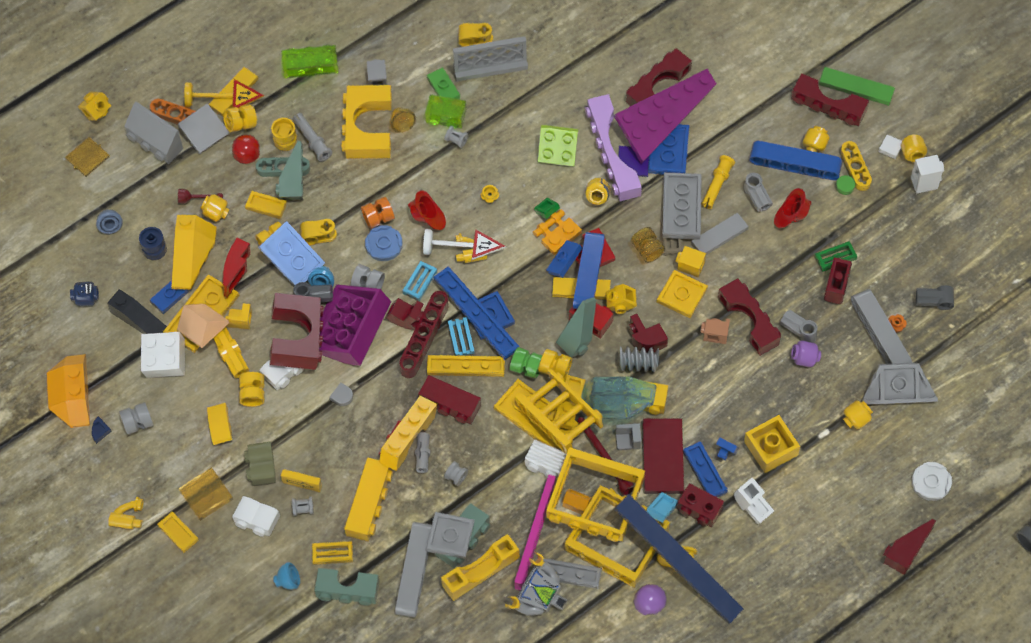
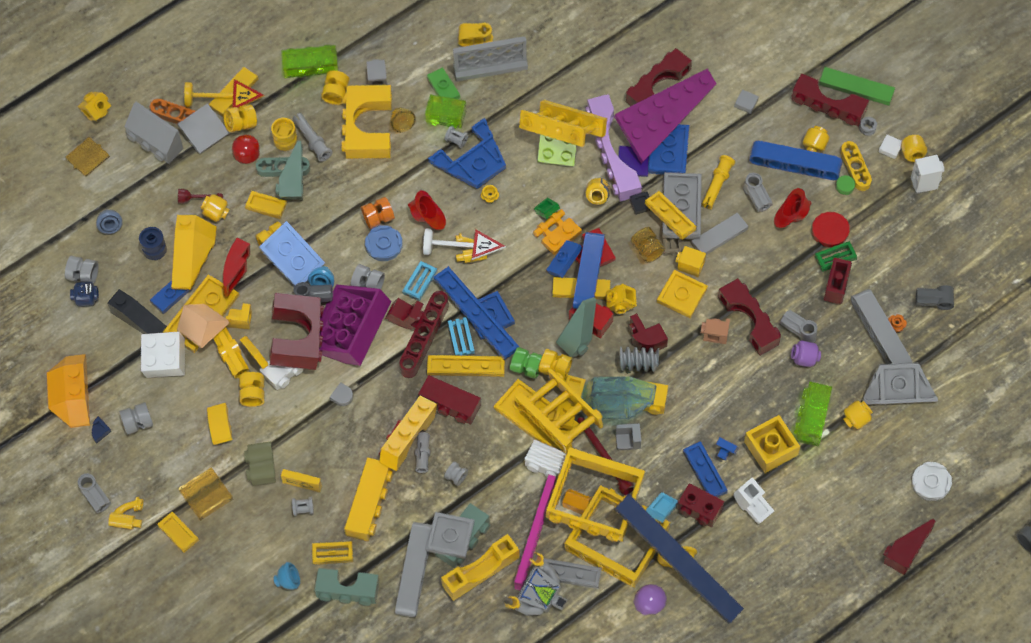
white brick [232,496,280,537] -> none
yellow piece [300,219,337,246] -> none
dark red tile [643,418,684,494] -> none
none -> light grey wheel [65,256,99,283]
none -> light grey piece [78,473,111,513]
none -> yellow tile [240,336,268,369]
none -> yellow wheel [321,70,350,105]
none -> blue wing [428,118,506,189]
none -> yellow fence [519,100,607,147]
none -> black tile [630,191,651,215]
none -> yellow tile [645,191,697,240]
none -> light grey tile [734,90,759,114]
none -> clear neon green brick [794,382,832,447]
none -> red tile [812,212,850,247]
none -> light grey bush [859,117,877,136]

